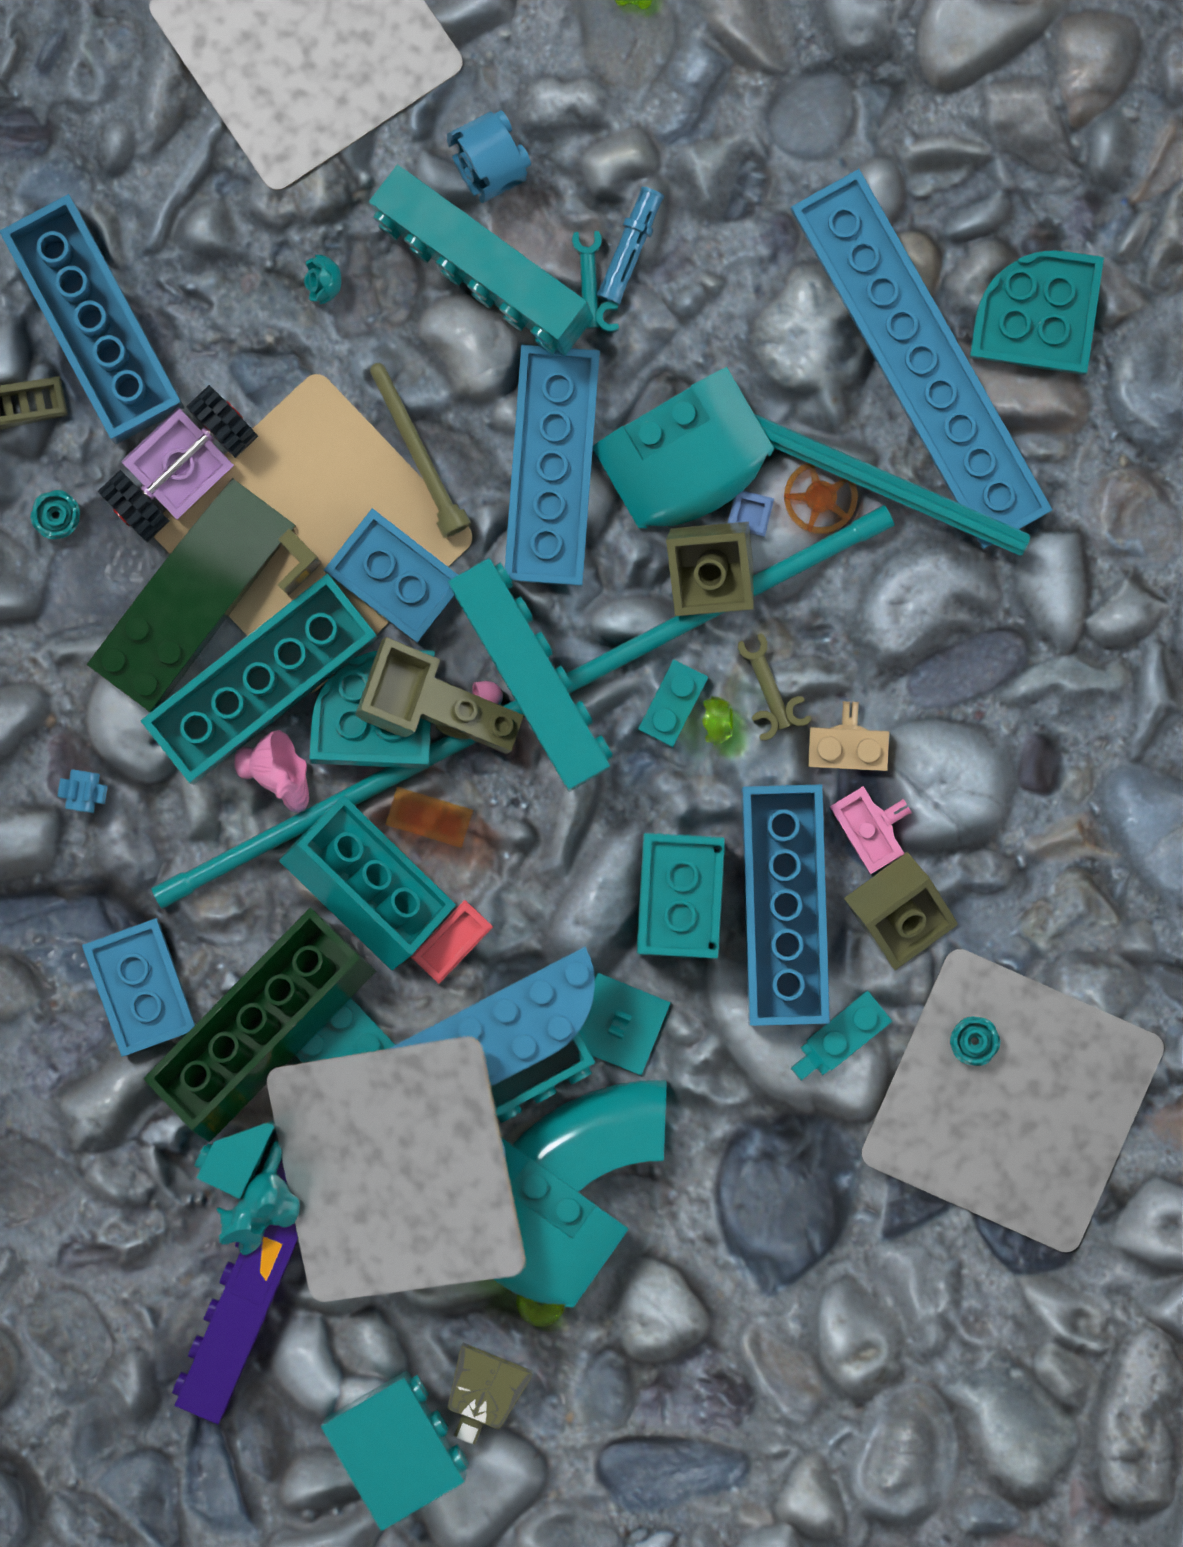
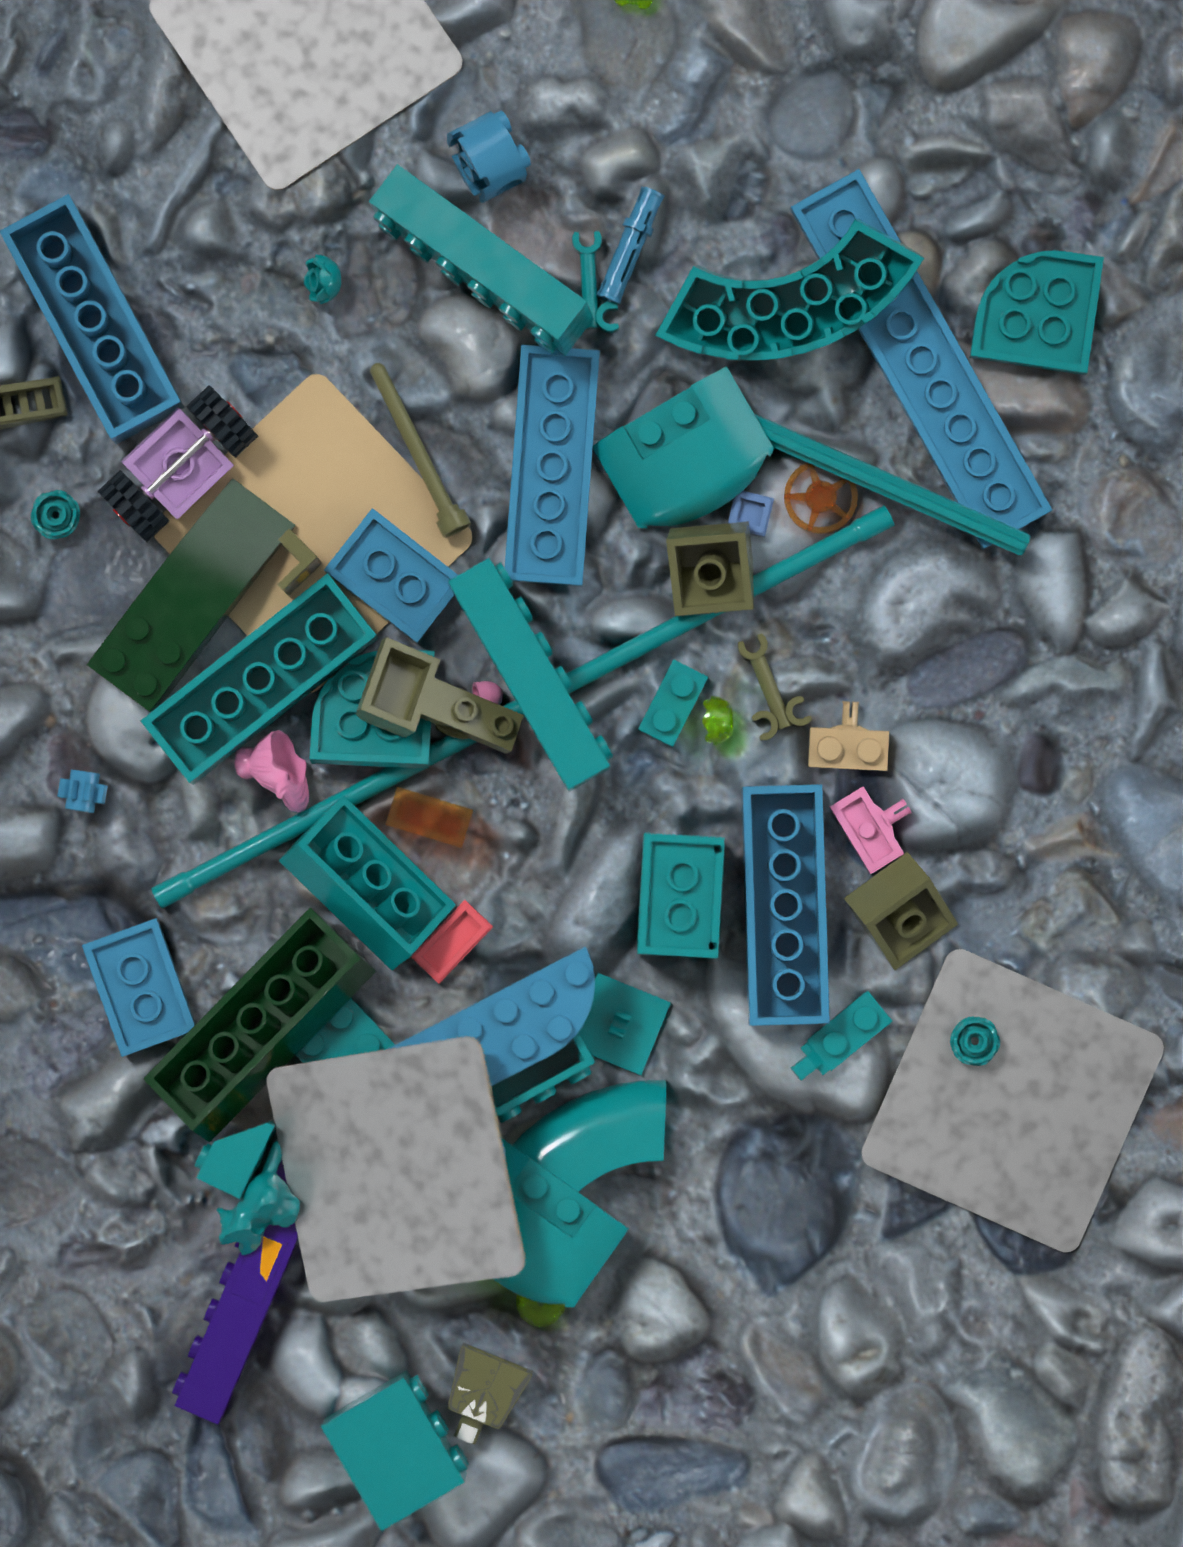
none -> teal brick [655,219,925,360]

